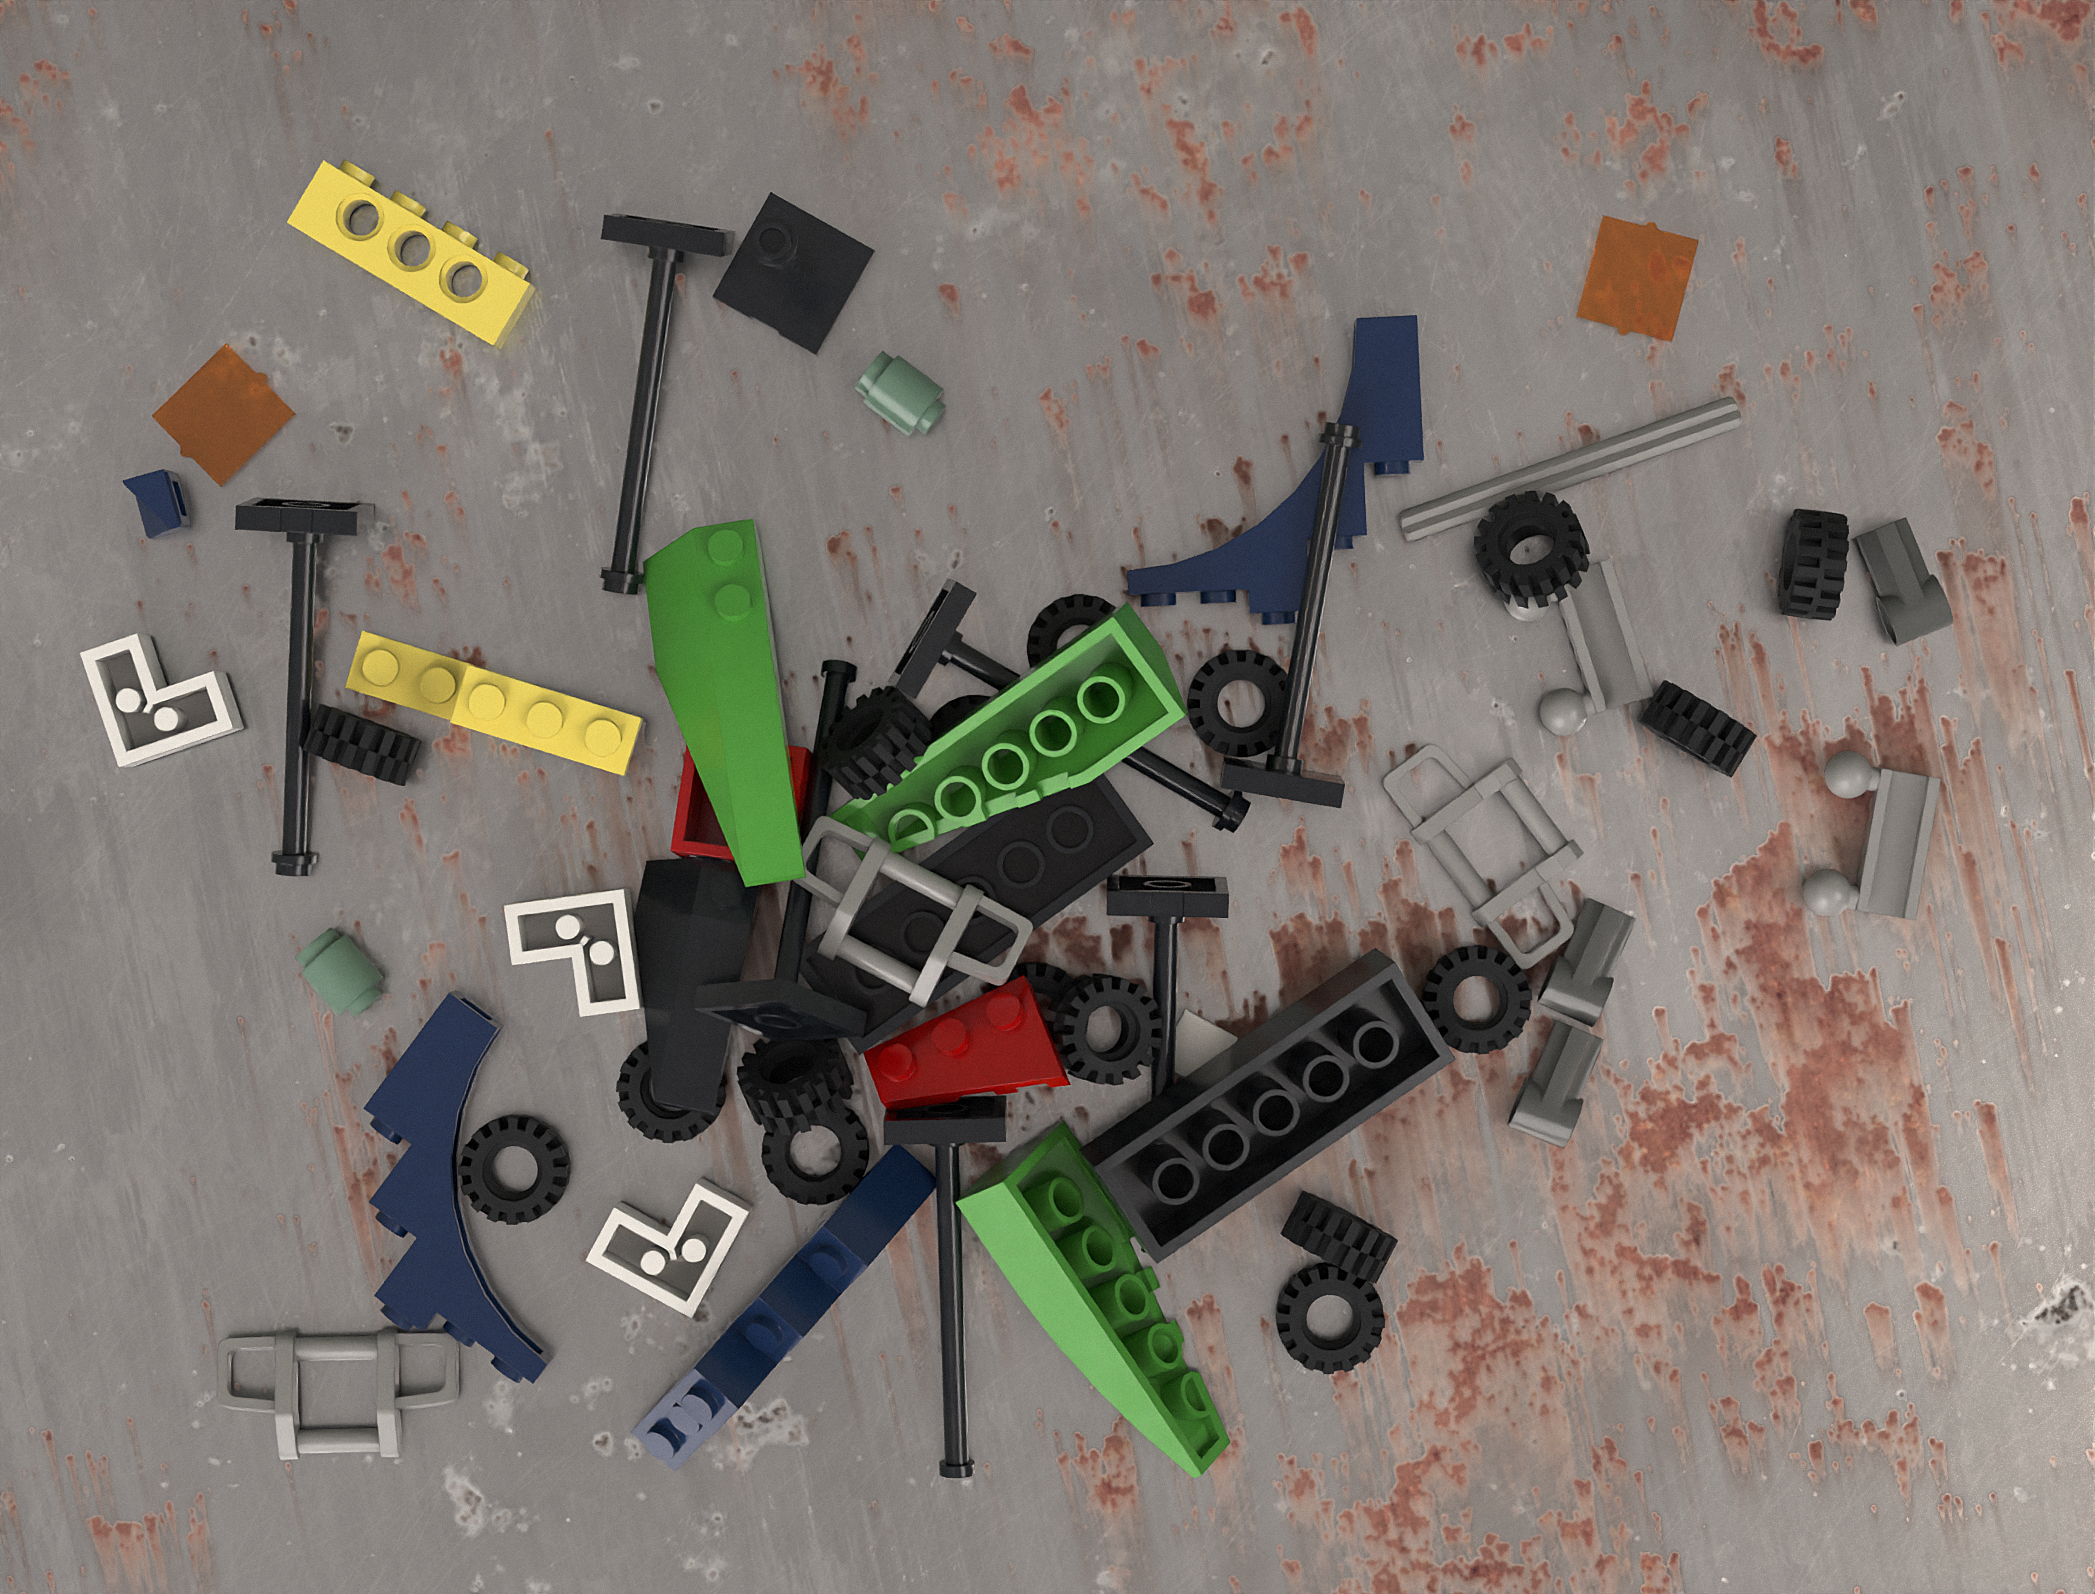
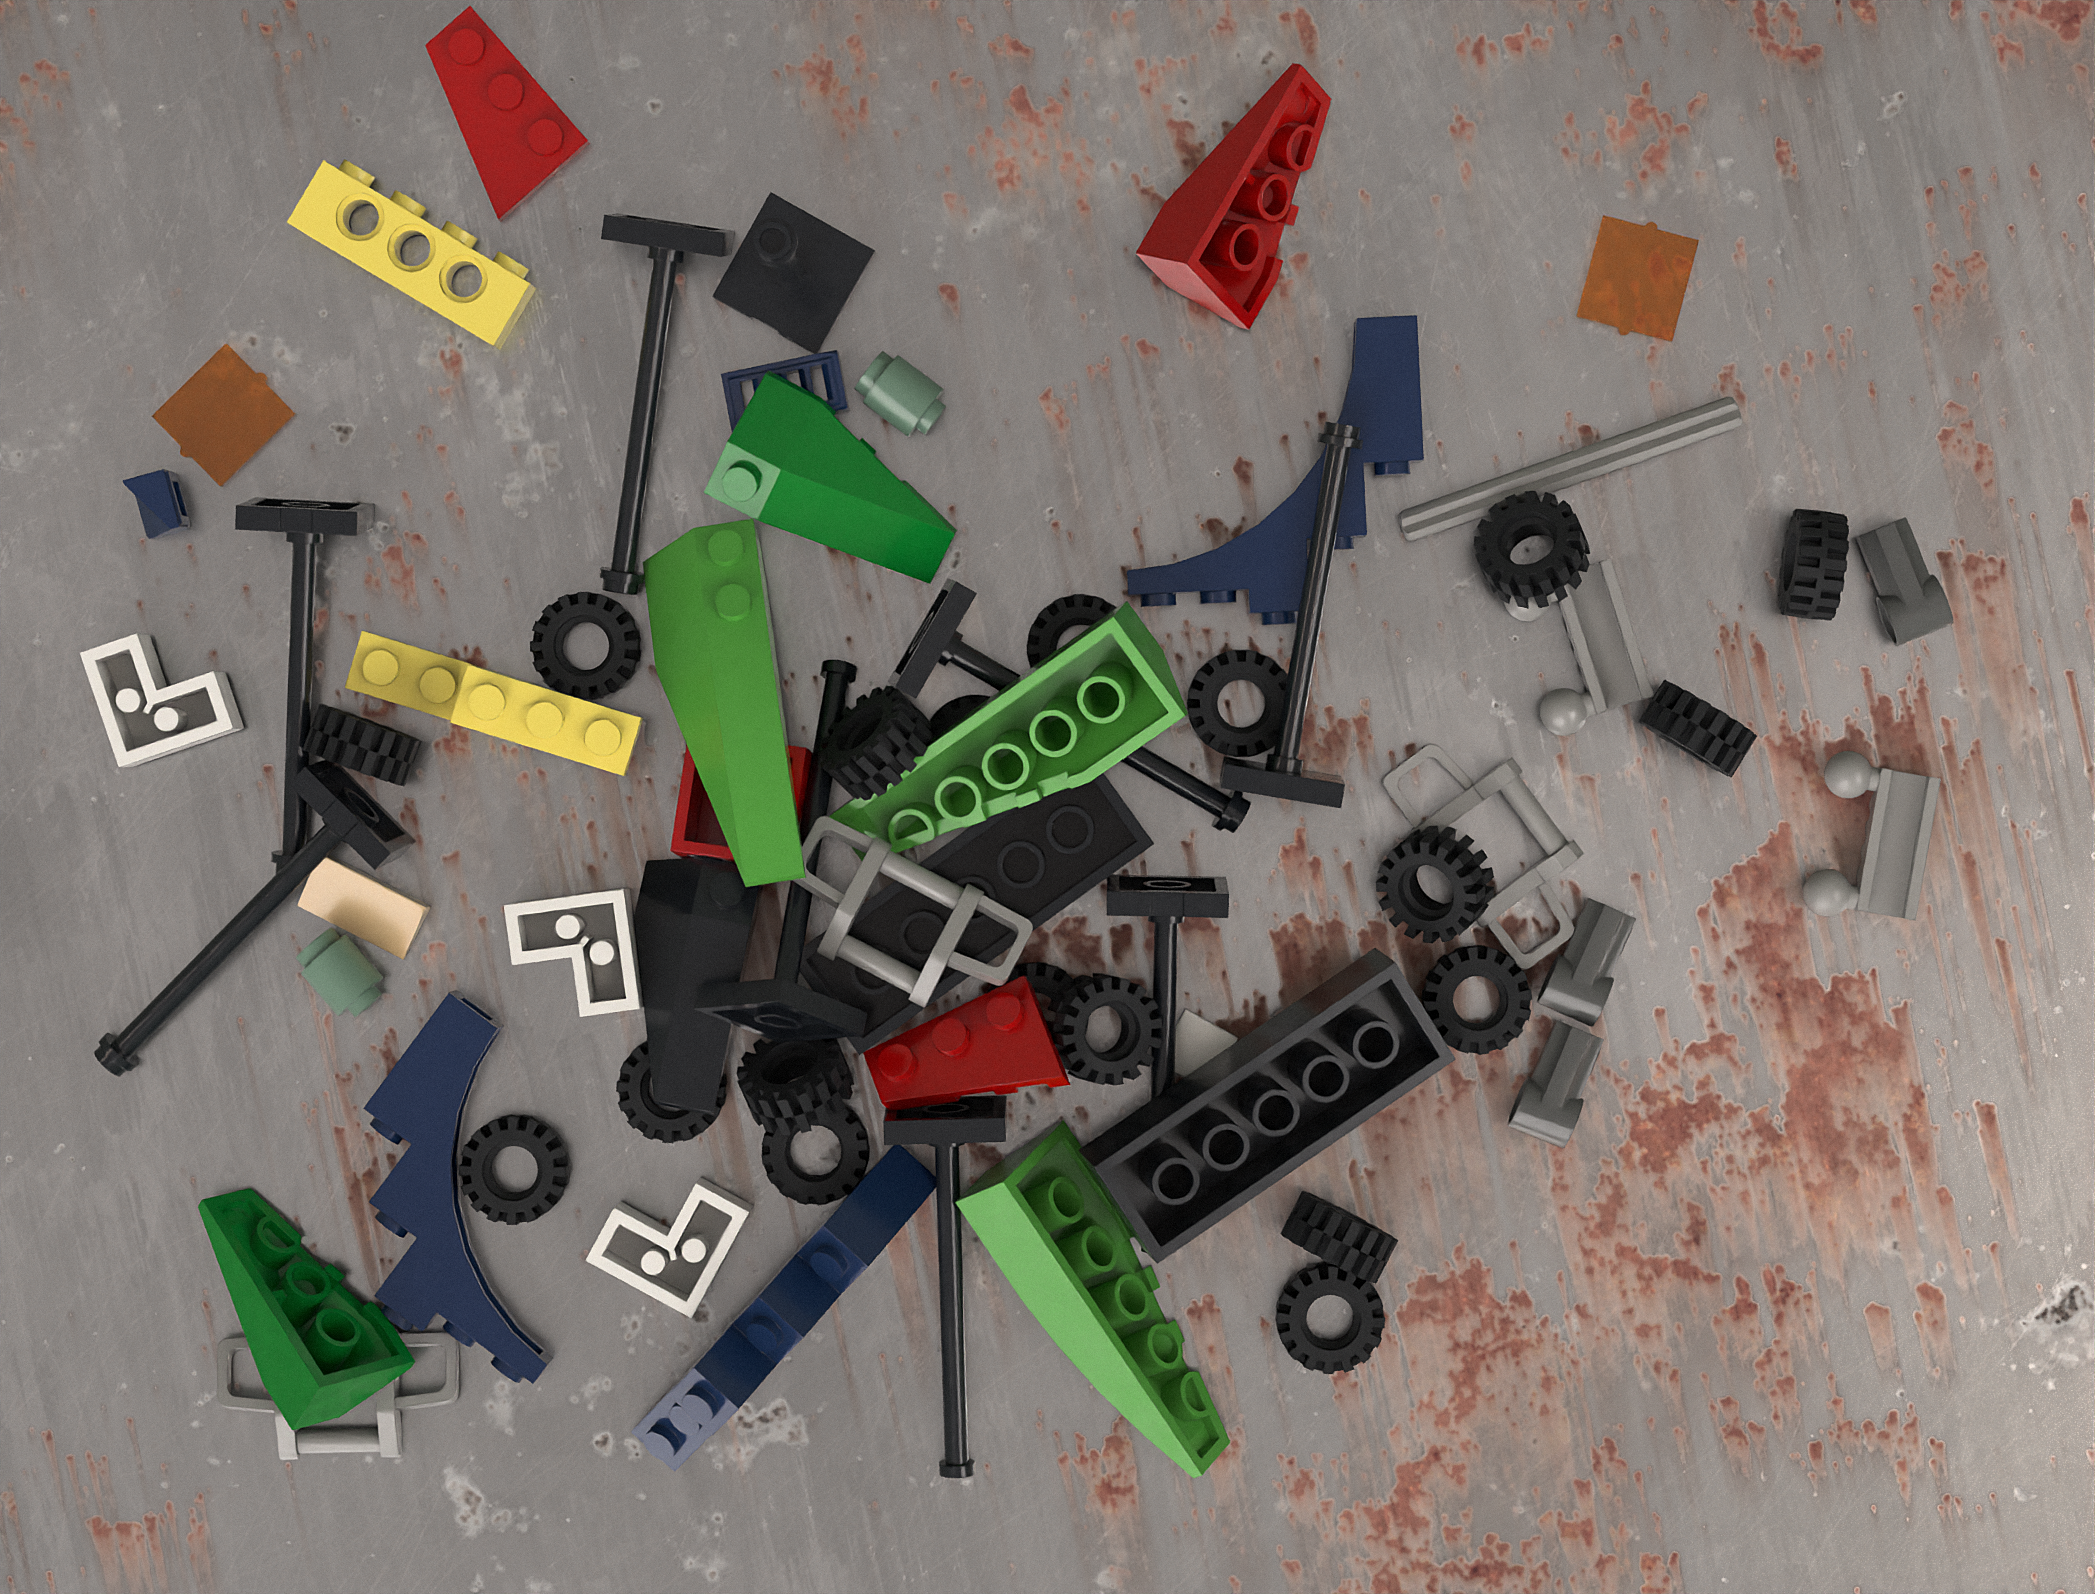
none -> black tile [94,760,416,1077]
none -> green wedge [198,1188,415,1431]
none -> tan slope [297,854,431,960]
none -> red wing [425,6,590,222]
none -> black tyre [530,592,641,700]
none -> green wedge [703,370,957,584]
none -> dark blue slope [721,350,850,432]
none -> red wedge [1136,63,1332,330]
none -> black tyre [1376,825,1494,944]

